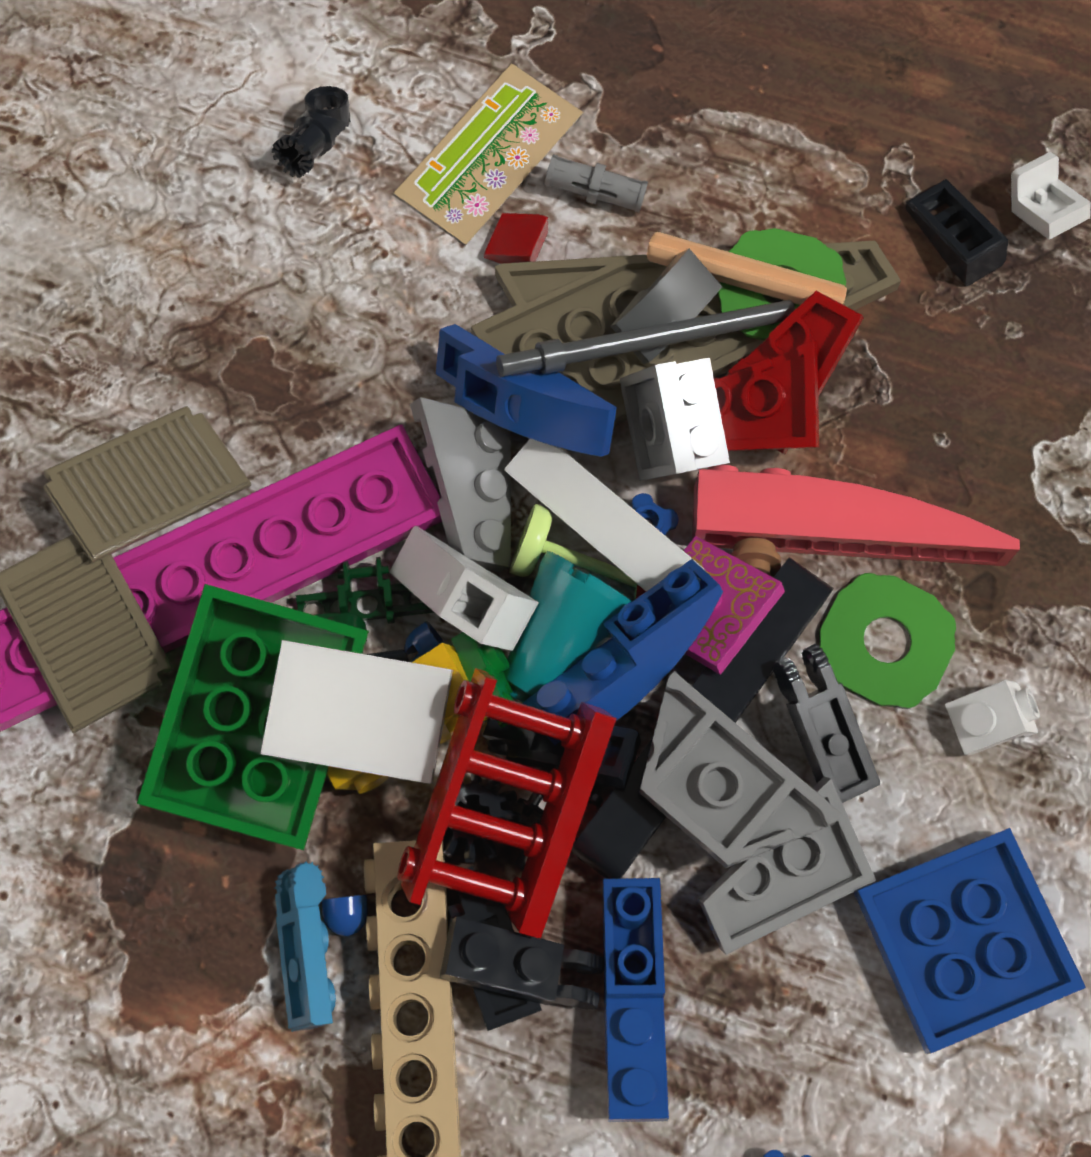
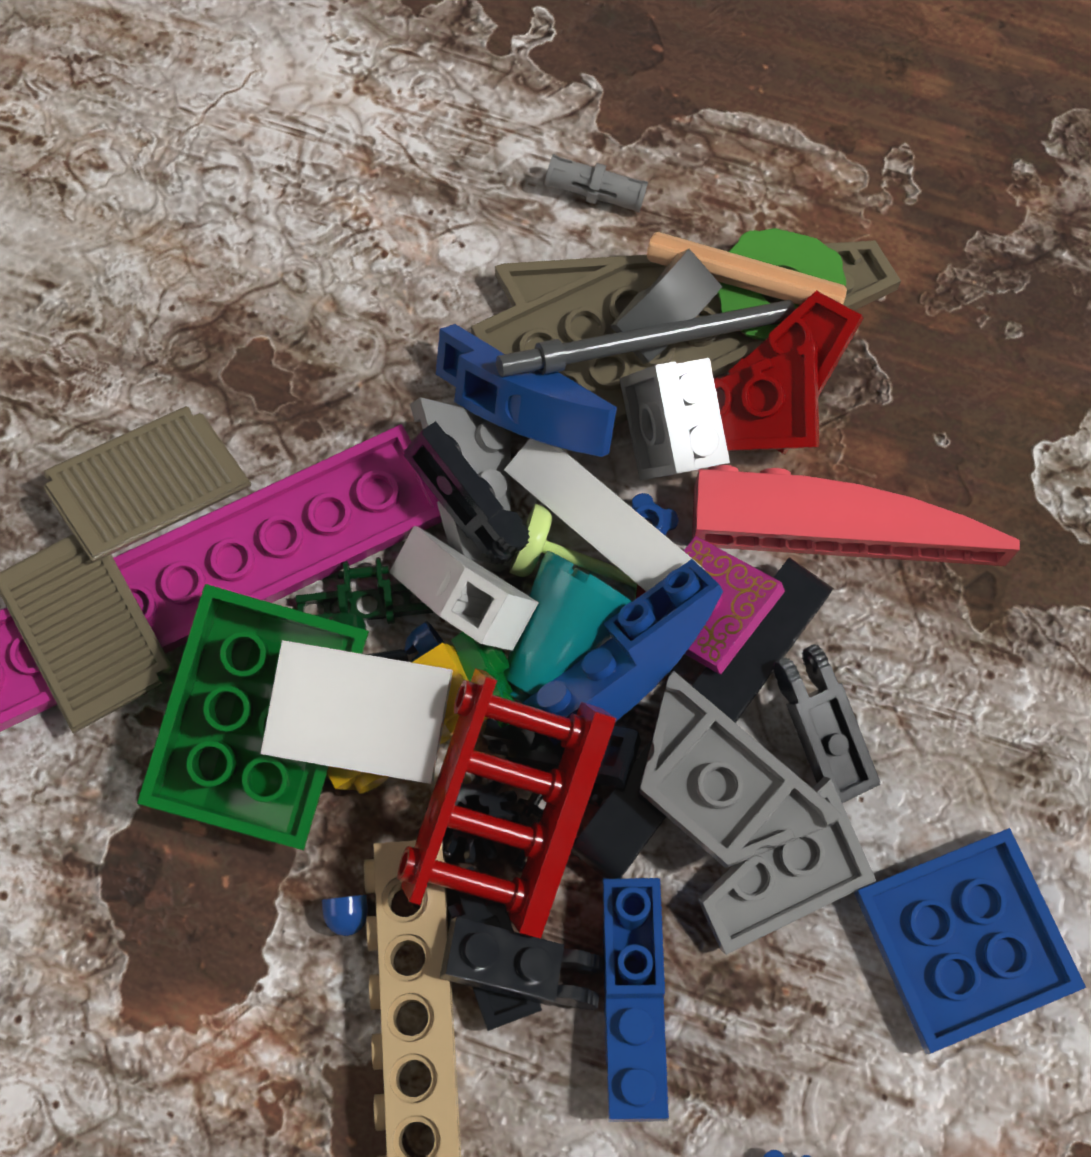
black connector [272,86,351,178] -> none
dark azure hinge [274,861,336,1032] -> none
sticker [393,63,584,245] -> none
red slope [484,213,548,264] -> none
medium nougat plate [730,538,781,577] -> none
bright green piece [819,573,956,709] -> none
black slope [906,179,1008,286] -> none
white bracket [945,680,1040,755] -> none
white bracket [1011,152,1091,240] -> none
none -> black hinge [404,421,530,565]

